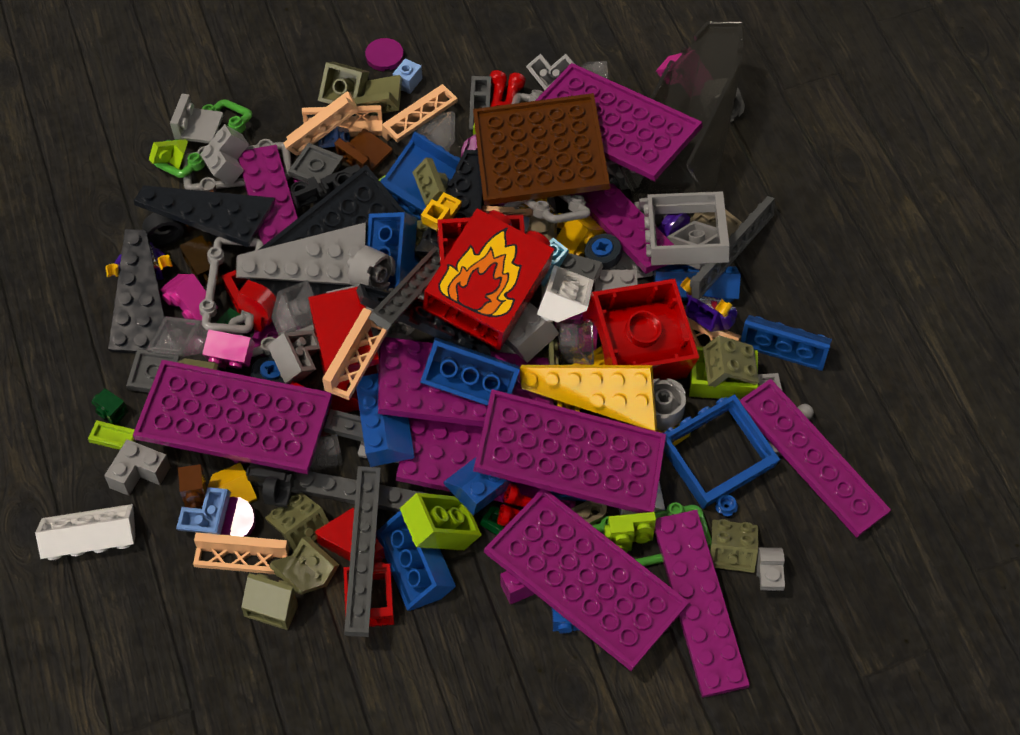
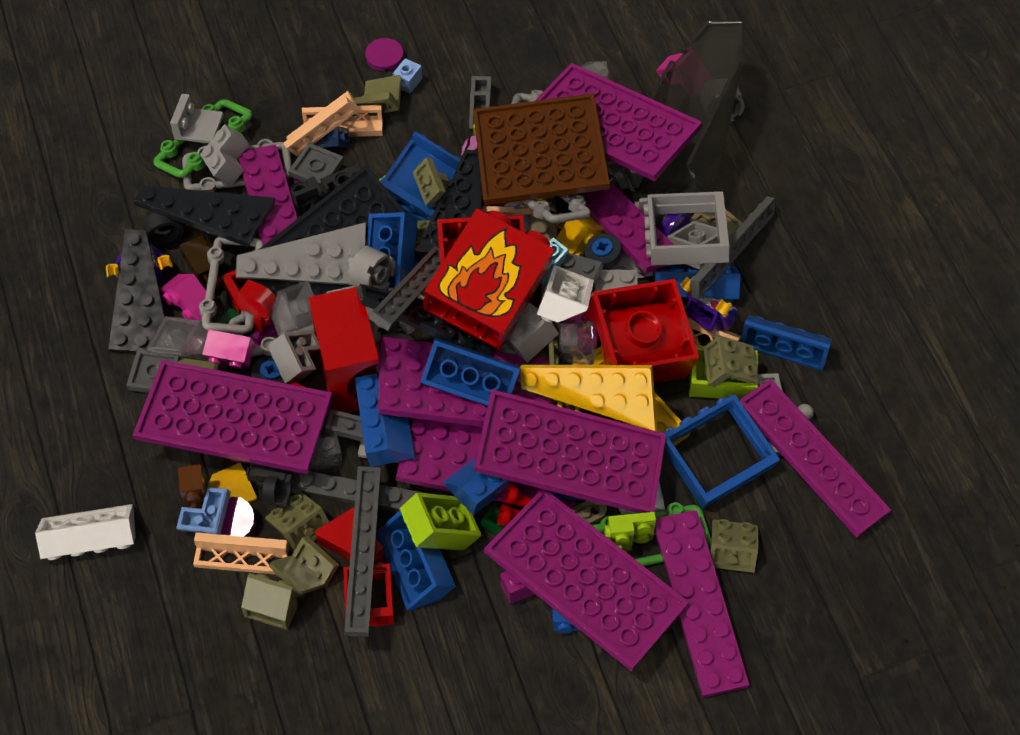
lime tile [88,420,136,450] -> none
dark green brick [92,388,128,425] -> none
light grey brick [104,439,171,496] -> none
lime slope [149,139,188,169] -> none
olive slope [318,62,369,104] -> none
light nougat fence [322,308,389,400] -> none
reddish brown bracket [334,129,393,171] -> none
light nougat fence [382,84,458,143] -> none
clear slope [408,111,455,152] -> none
yellow brick [421,192,462,231] -> none
red piece [490,70,526,107] -> none
light grey brick [526,54,575,90] -> none
light grey brick [653,378,686,431] -> none
blue plate [715,495,738,516] -> none
light grey brick [756,547,785,591] -> none

